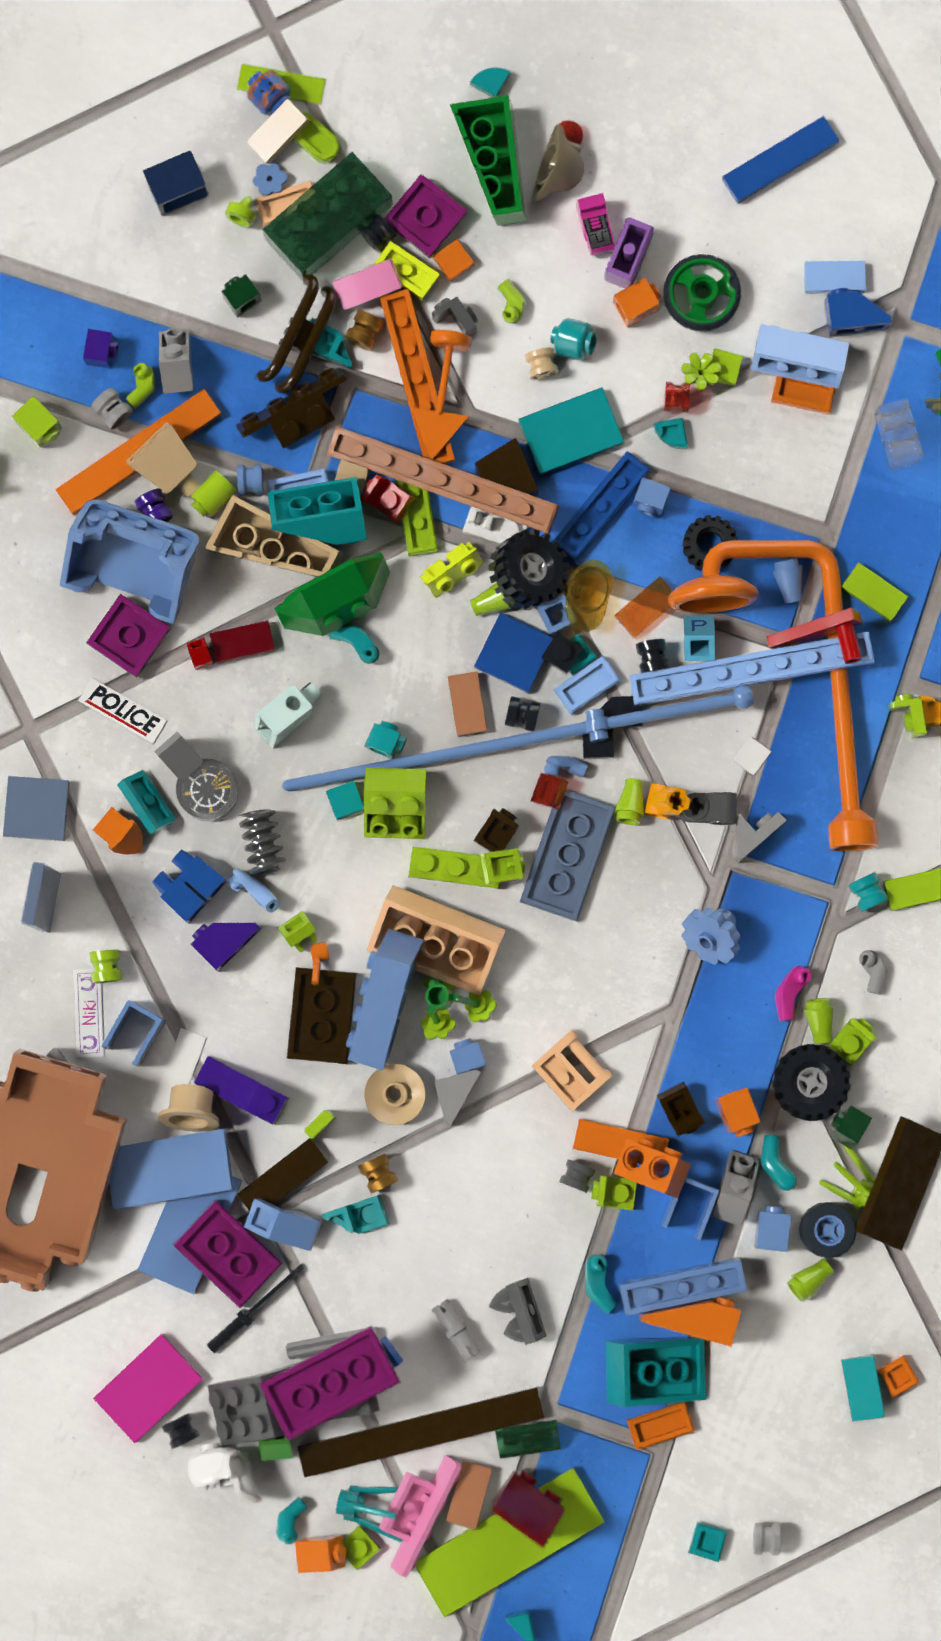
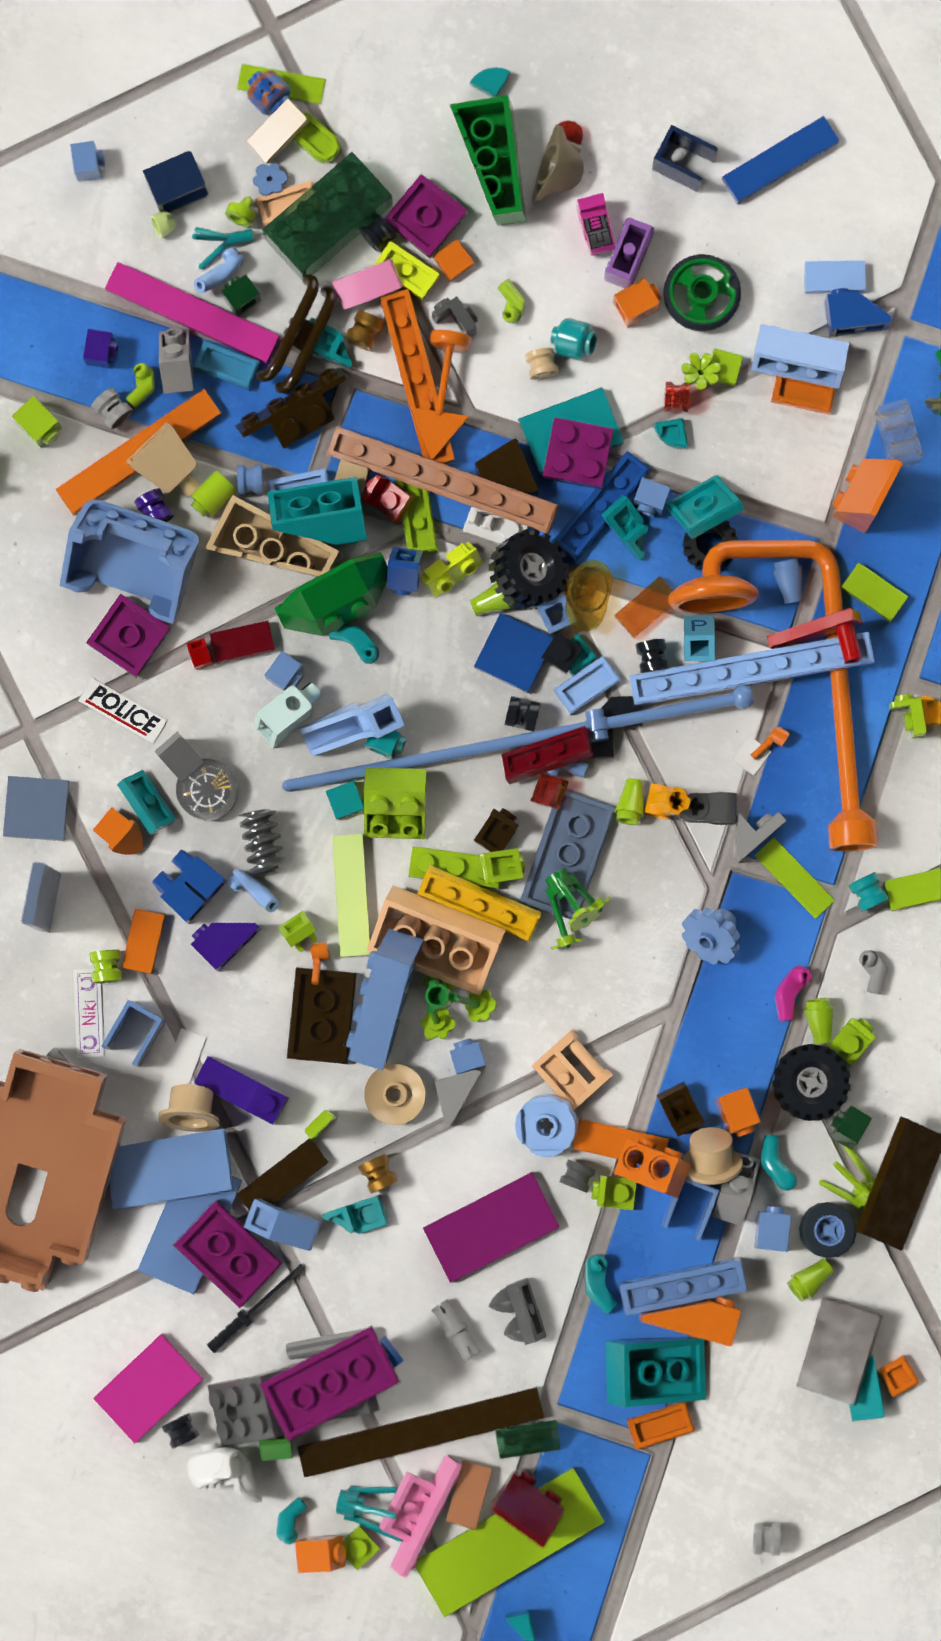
nougat tile [448,672,487,737] -> none
teal tile [688,1522,727,1562] -> none
none -> medium blue plate [70,141,105,182]
none -> dark pink tile [105,262,280,364]
none -> orange tile [121,908,166,974]
none -> yellowish green hinge [150,211,176,238]
none -> teal plant [192,227,253,270]
none -> dark azure tile [193,340,260,391]
none -> light blue arm [194,247,244,293]
none -> medium blue plate [264,651,304,691]
none -> light blue arch [299,693,405,756]
none -> yellowish green tile [332,834,371,957]
none -> blue slope [387,547,423,595]
none -> yellow tile [417,865,542,942]
none -> magenta tile [423,1172,559,1283]
none -> dark red tile [501,726,593,784]
none -> light blue plate [515,1094,578,1157]
none -> magenta plate [543,417,613,489]
none -> green plant [545,868,611,950]
none -> teal slope [601,495,648,560]
none -> dark blue piece [652,124,718,192]
none -> teal tile [665,475,745,539]
none -> tan piece [682,1127,743,1185]
none -> orange hand [750,727,790,760]
none -> lime sticker [755,837,835,919]
none -> tile [796,1297,883,1406]
none -> orange slope [831,459,903,533]

